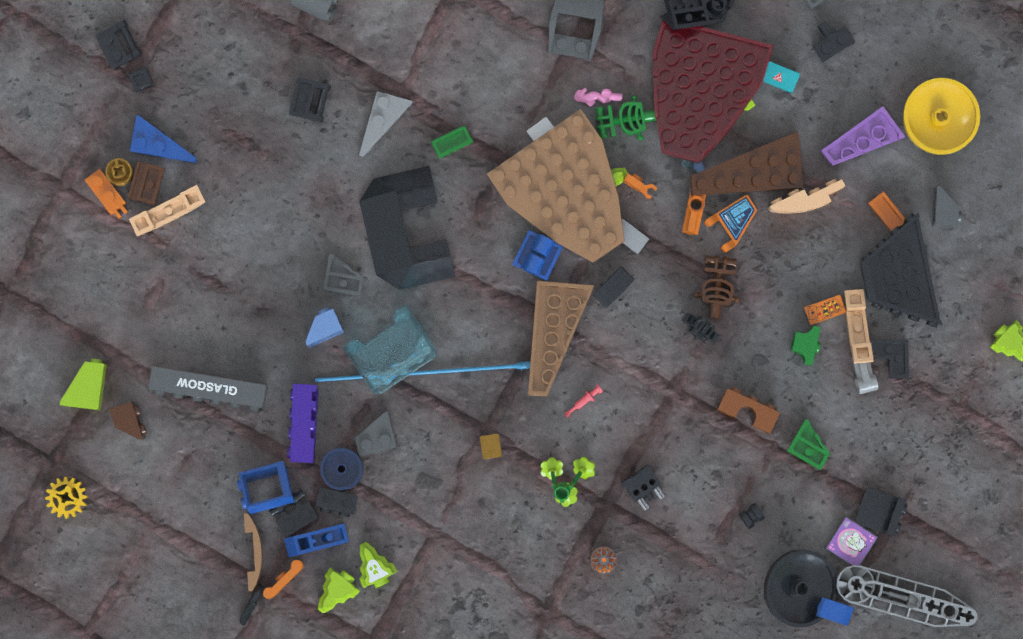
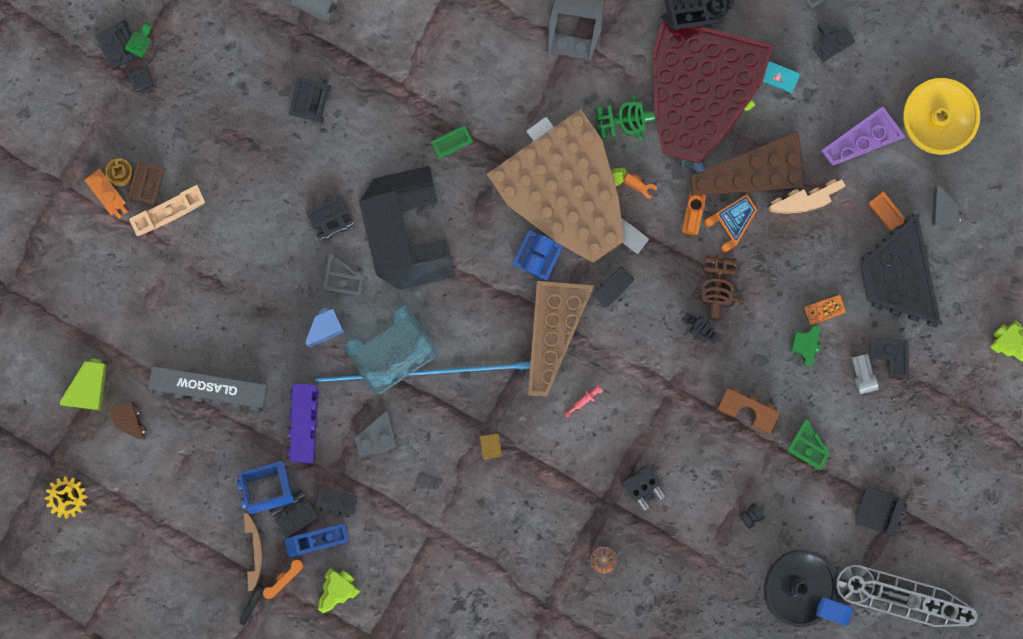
blue wing [130,115,197,163] -> none
dark blue wheel [320,448,364,490] -> none
light grey wing [359,91,412,157] -> none
lime rock [359,542,398,588] -> none
lime plant [541,457,595,507] -> none
bright pink animal [574,88,623,106] -> none
tile [824,516,878,565] -> none
light nougat slope [844,289,874,364] -> none
none -> green plate [125,22,153,58]
none -> black plate [306,196,354,241]

